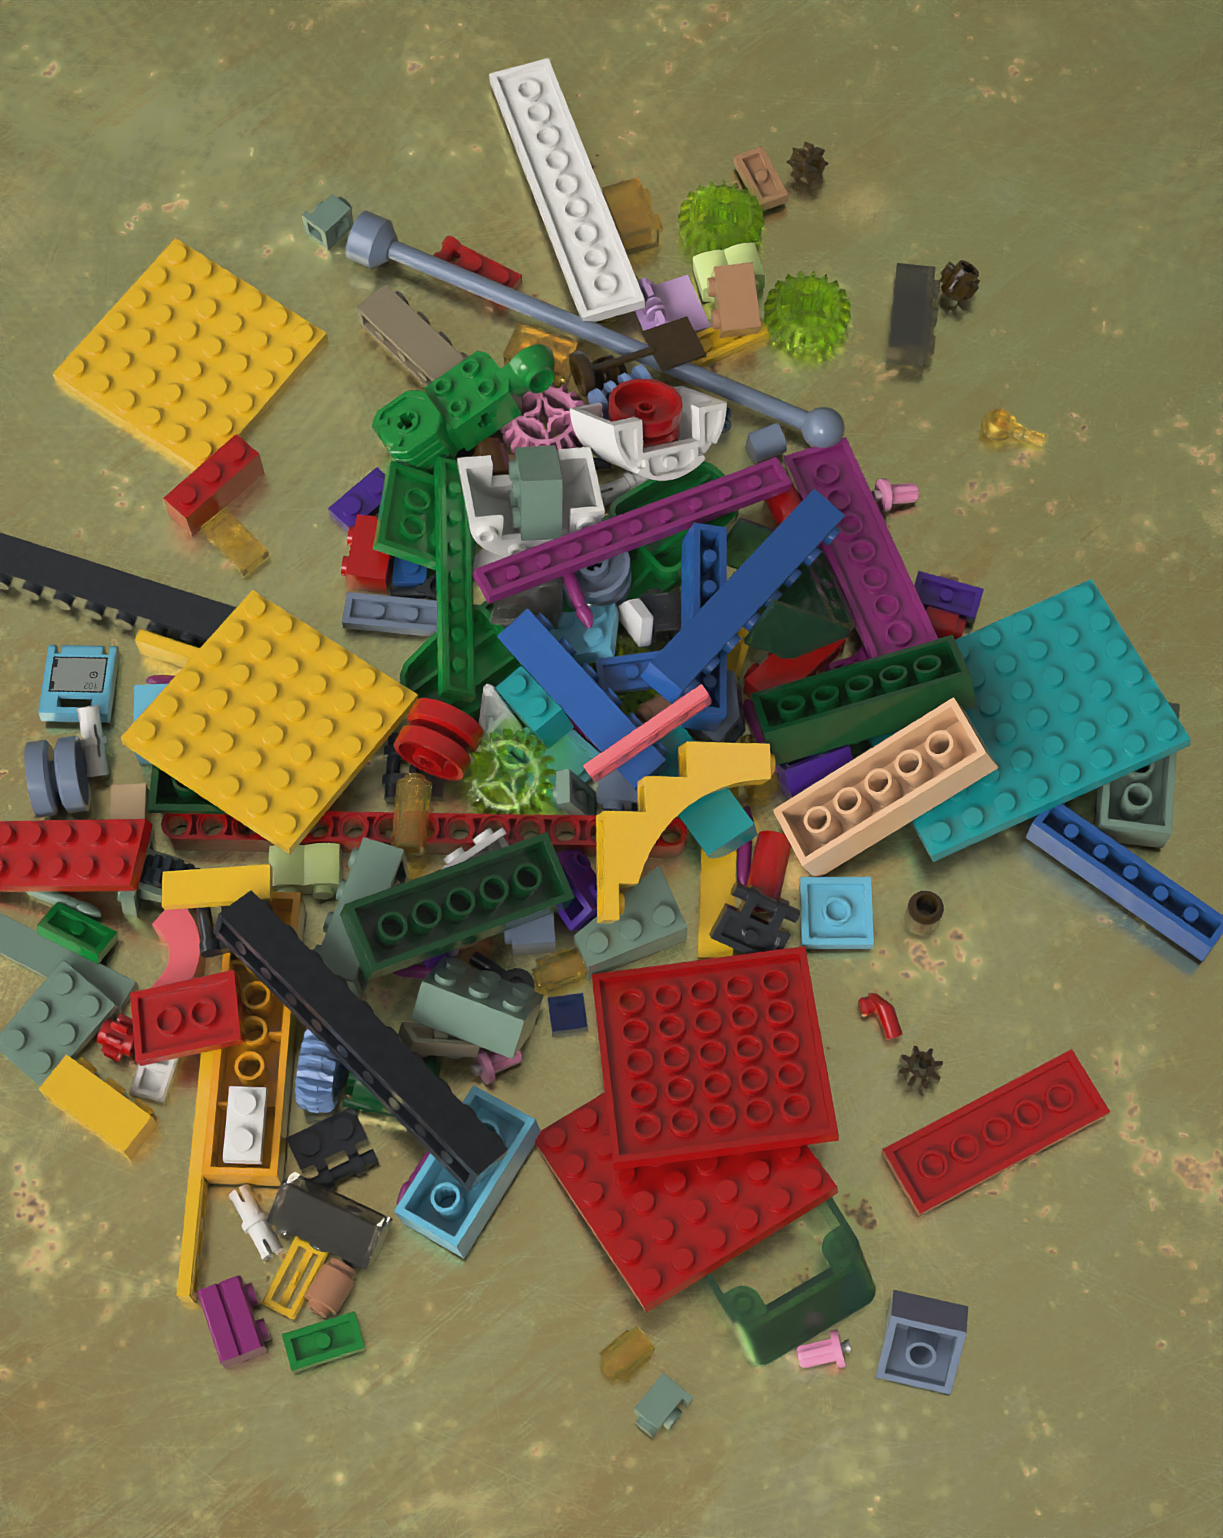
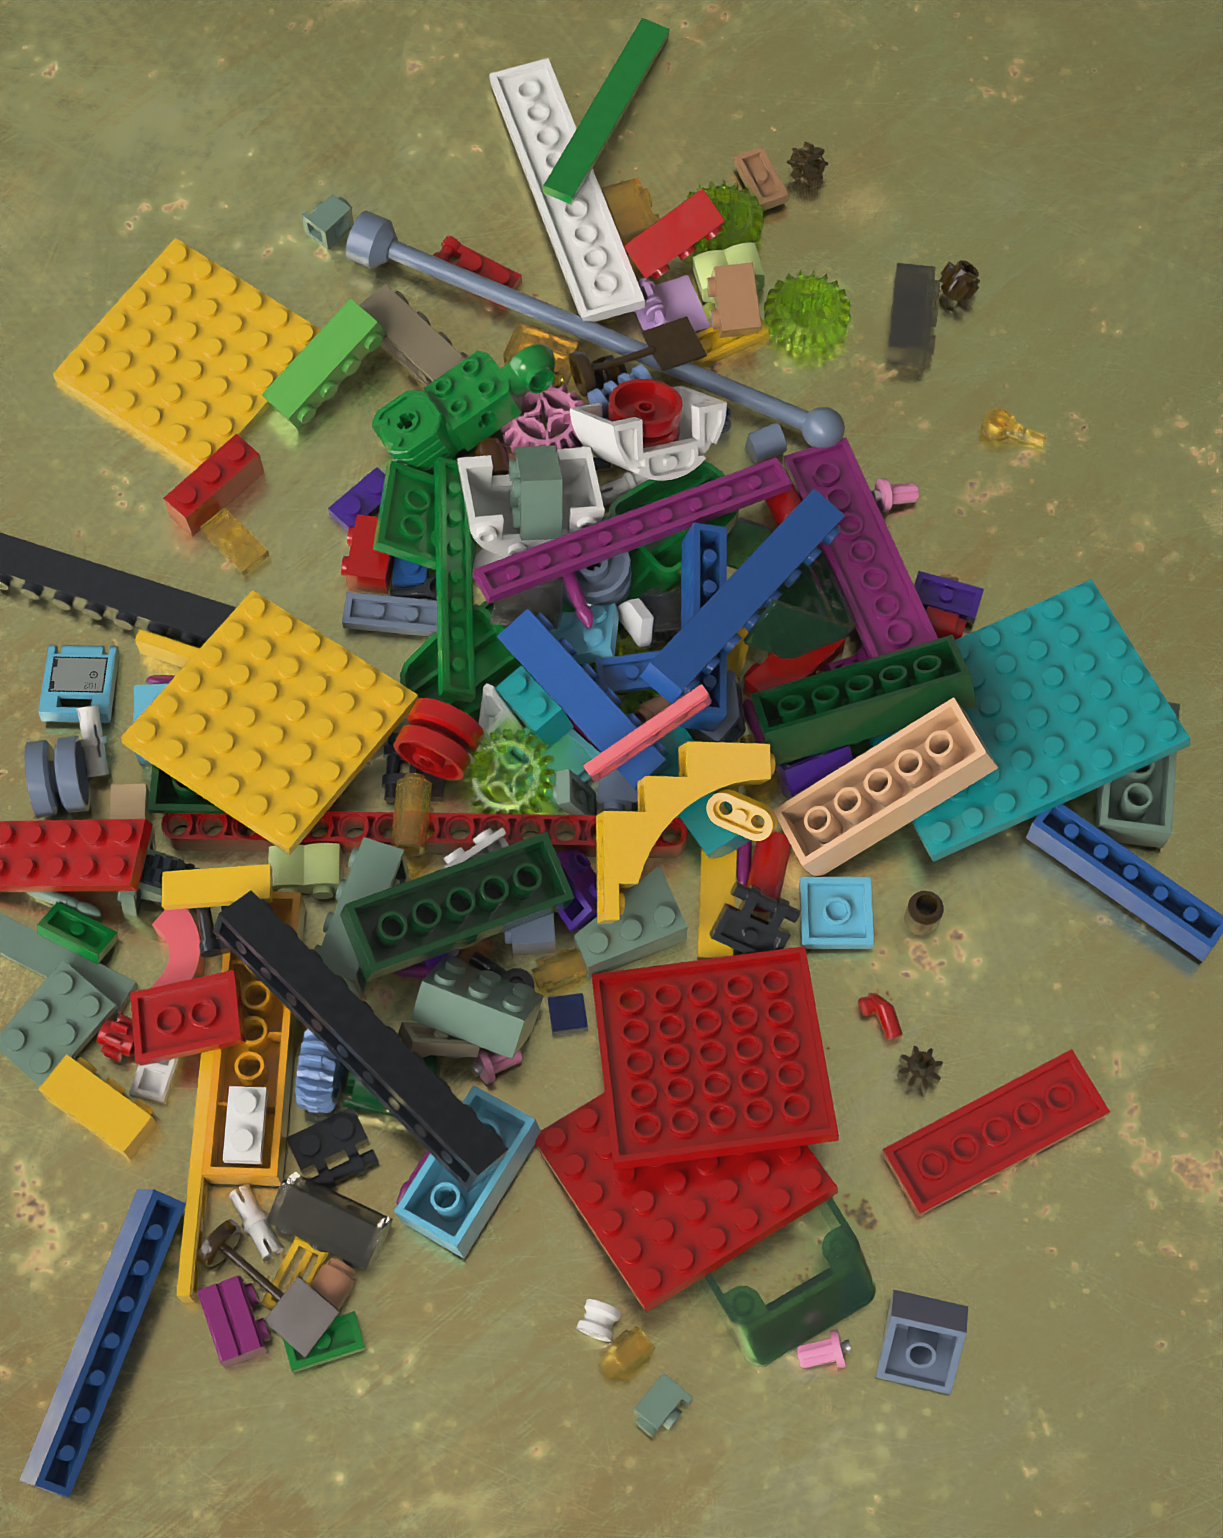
none -> blue brick [19,1189,186,1498]
none -> piece [197,1219,341,1358]
none -> bright green brick [262,298,387,429]
none -> green tile [542,18,670,205]
none -> white wheel [576,1299,622,1342]
none -> red brick [623,188,725,279]
none -> yellow plate [706,789,777,841]

